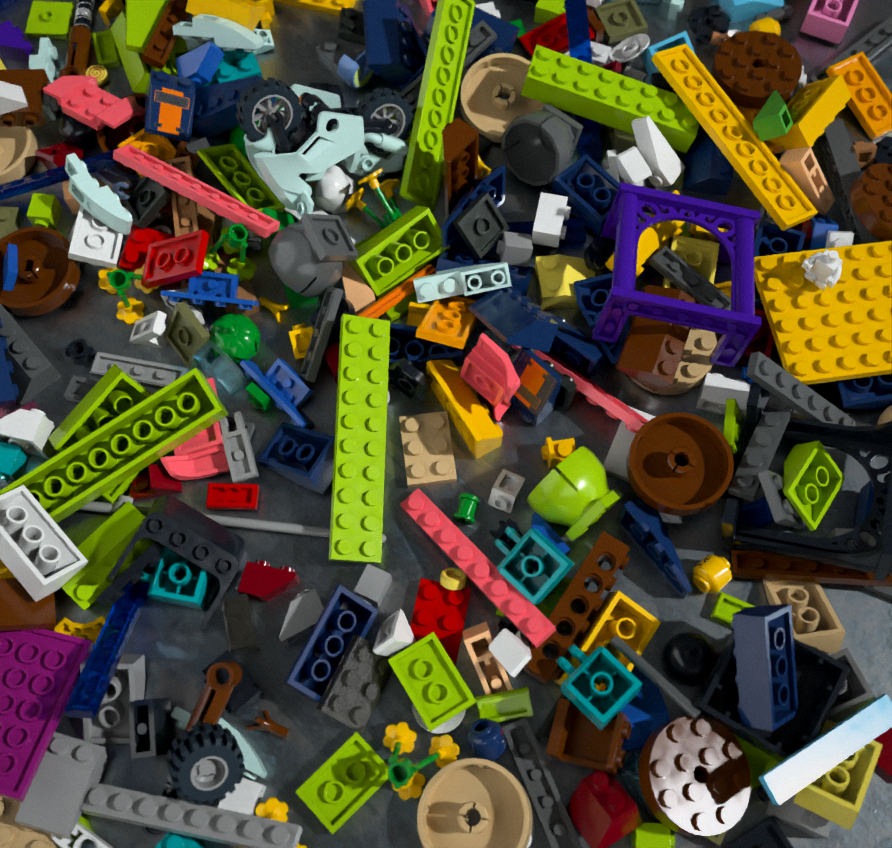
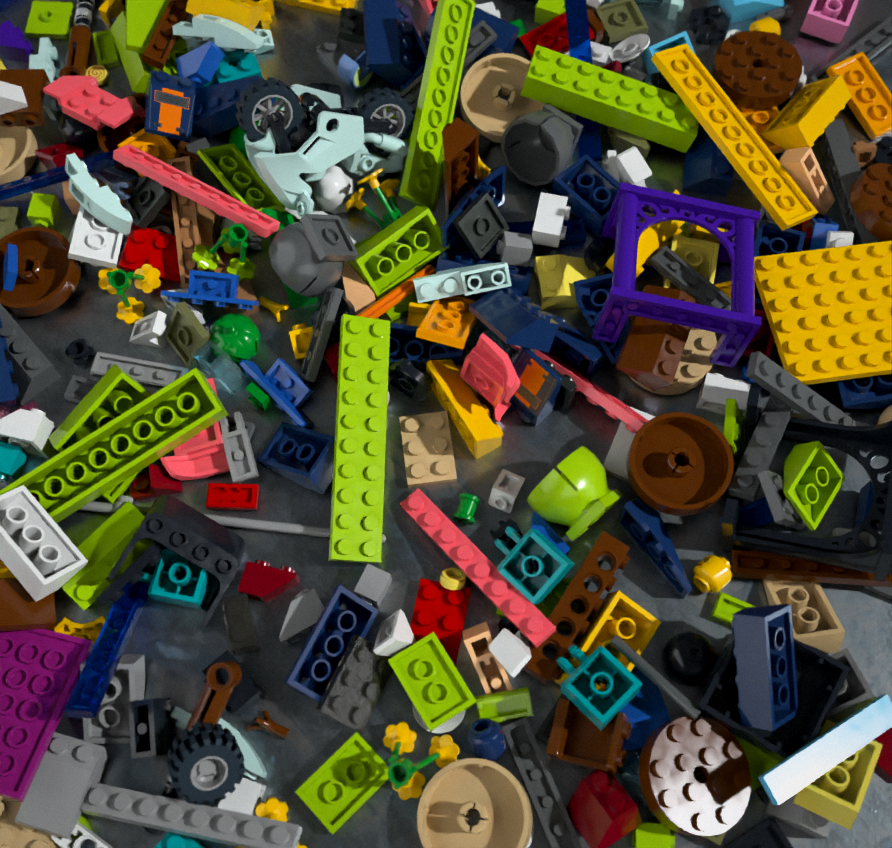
red plate [141,229,209,289] -> none
yellow bracket [541,437,577,468] -> none
white slope [631,116,685,188] -> none
nougat hand [709,31,733,47] -> none
bright green slope [753,90,793,142] -> none
white piece [801,249,843,290] -> none

